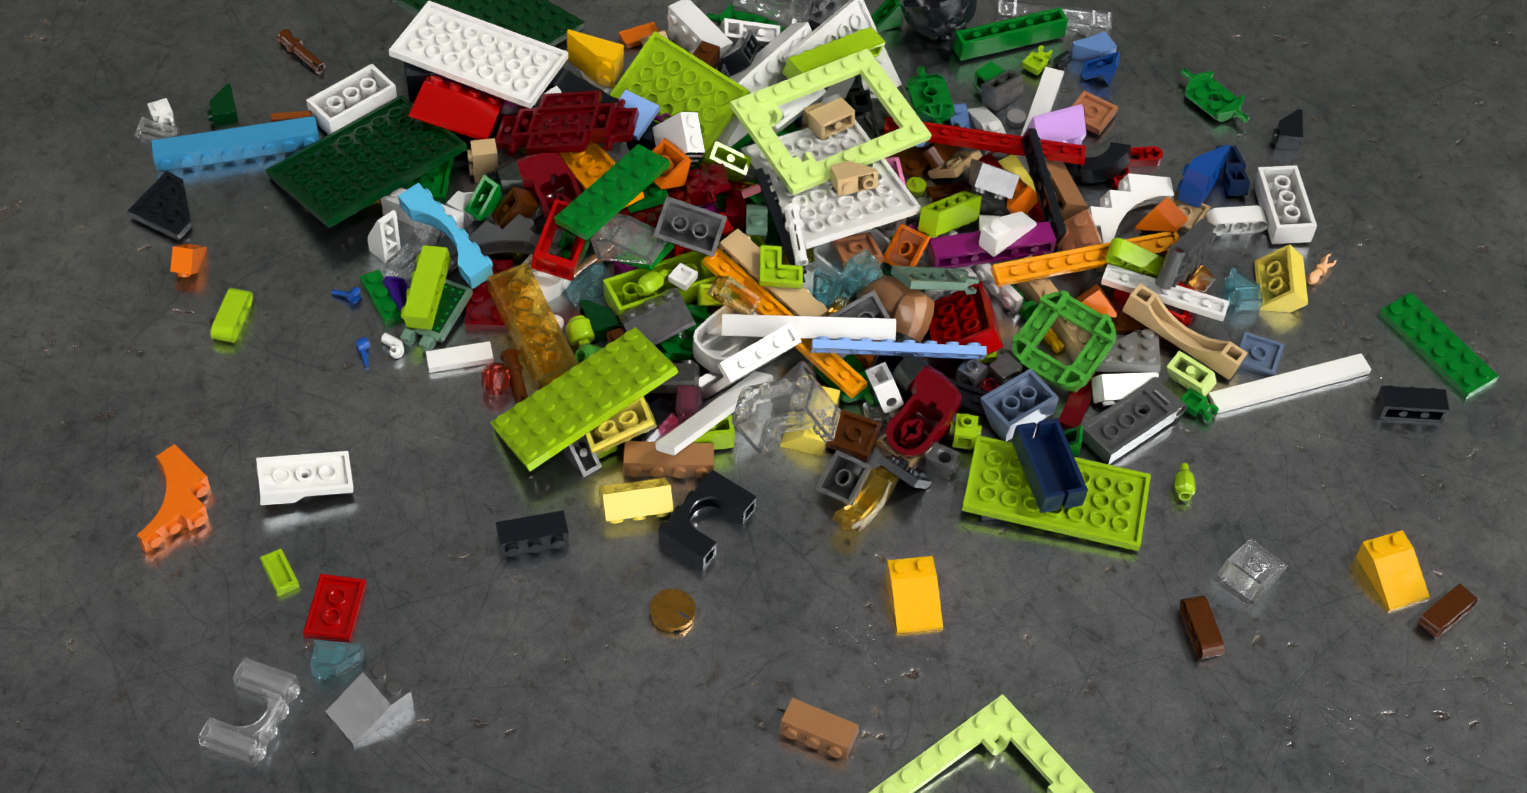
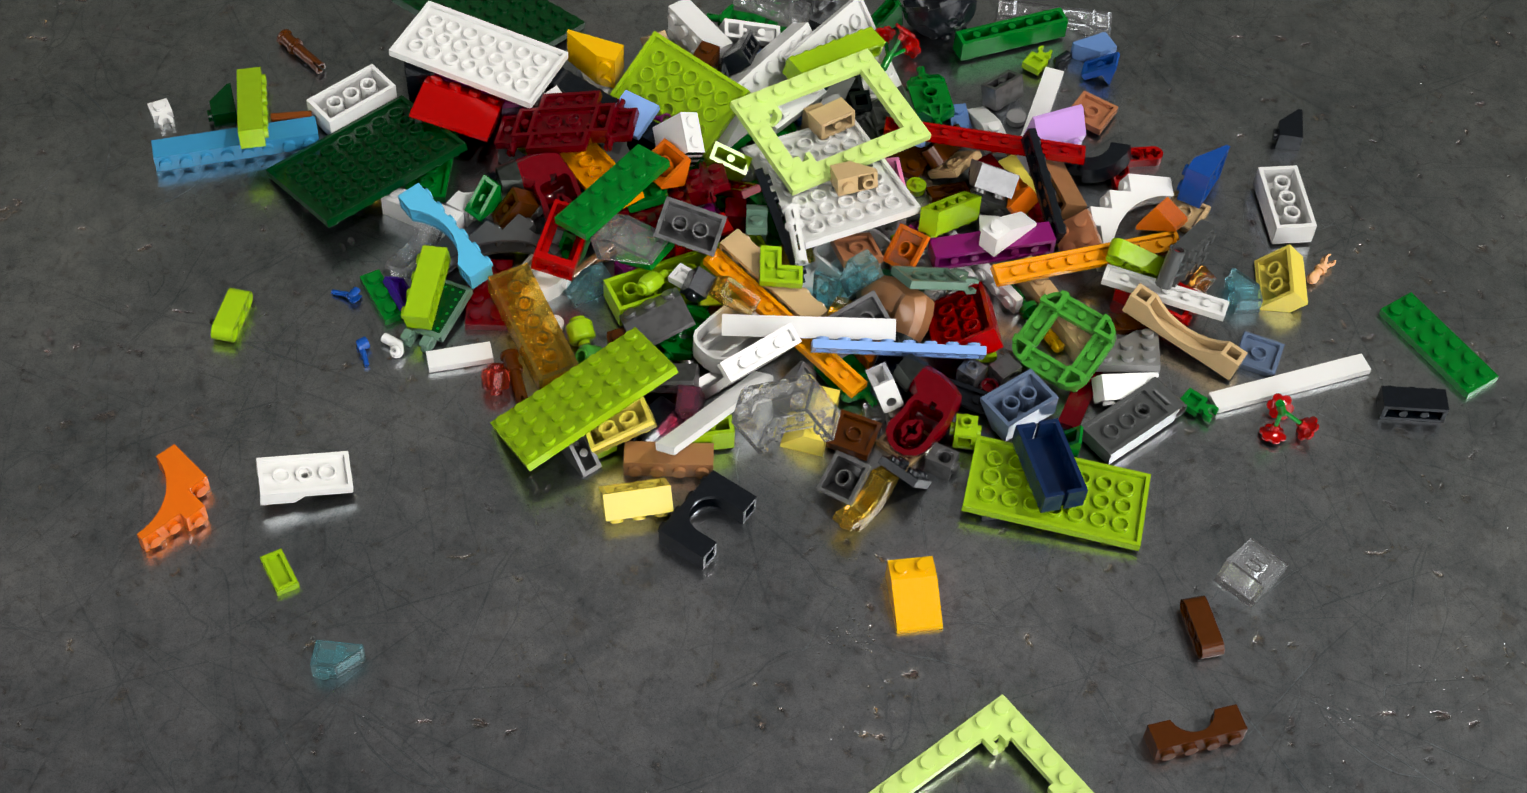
black plate [127,171,192,240] -> none
clear tile [135,117,180,142] -> none
orange slope [170,243,207,277] -> none
clear arch [198,657,300,768] -> none
red tile [303,573,367,643] -> none
flat silver slope [325,659,413,746] -> none
white slope [367,210,402,264] -> none
tan brick [467,138,498,184] -> none
black brick [496,510,569,557] -> none
dark green slope [579,299,621,344] -> none
orange tile [619,21,660,49] -> none
pearl gold tile [650,589,696,632] -> none
medium nougat brick [780,698,859,760] -> none
green brick [973,61,1005,92] -> none
orange slope [1076,284,1117,318] -> none
yellowish green brick [1167,351,1216,397] -> none
lime plant [1174,463,1196,501] -> none
green plate [1180,68,1250,124] -> none
white beam [1206,206,1268,235] -> none
dark blue slope [1216,145,1250,196] -> none
yellow slope [1356,530,1430,611] -> none
reddish brown beam [1417,583,1479,639] -> none
none -> lime brick [237,67,269,149]
none -> black brick [680,266,716,303]
none -> red plant [875,23,921,71]
none -> reddish brown arch [1143,704,1248,761]
none -> red plant [1259,393,1319,444]

